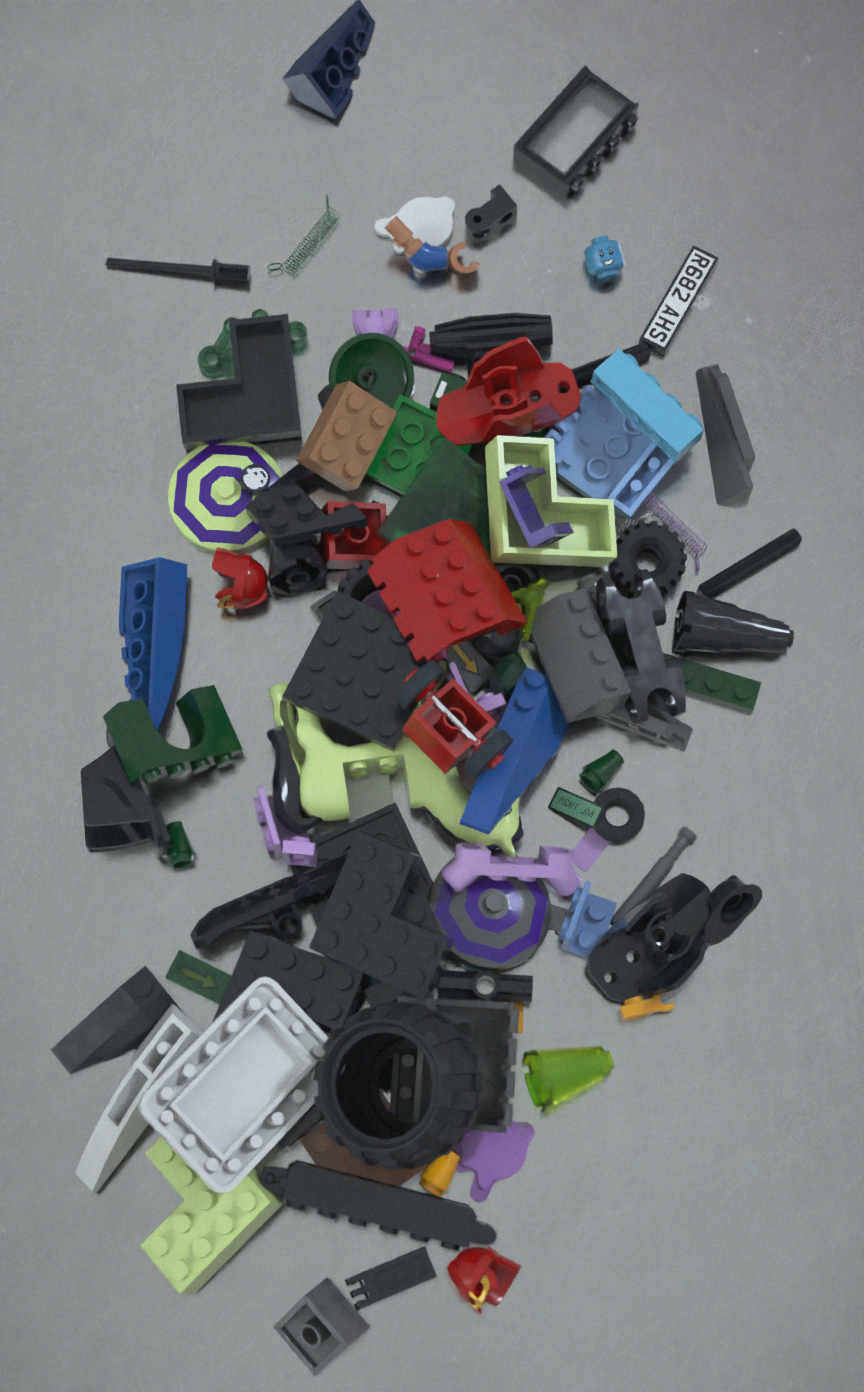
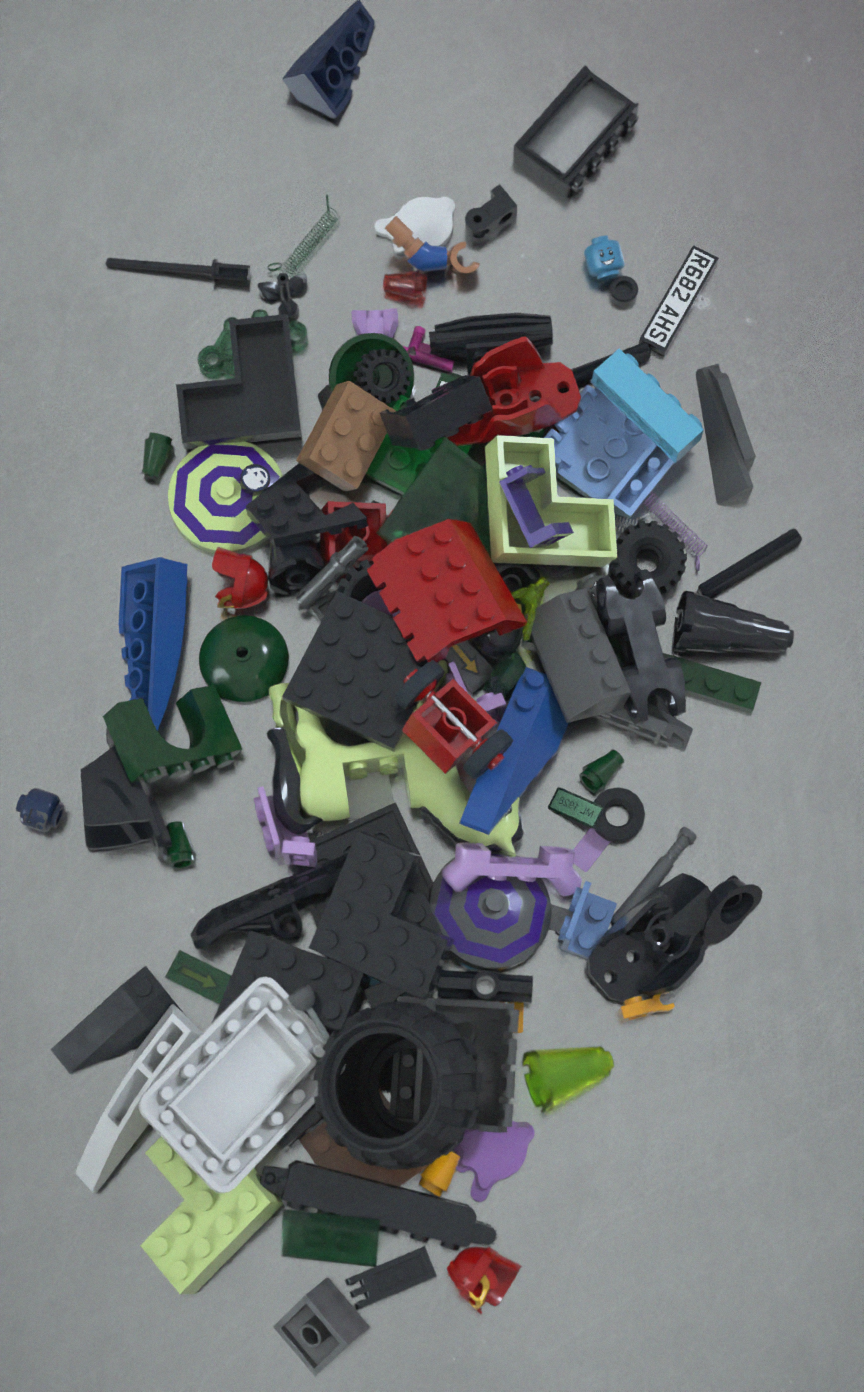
none -> dark blue head [16,788,64,832]
none -> dark green cone [141,432,173,478]
none -> dark green dish [199,615,289,704]
none -> black plant [258,273,307,319]
none -> clear green tile [281,1209,380,1267]
none -> dark grey hinge [287,984,330,1041]
none -> dark grey pin [295,536,368,609]
none -> black tyre [353,349,411,403]
none -> black wedge [379,375,492,451]
none -> clear red cone [383,270,427,299]
none -> black tile [609,276,638,307]

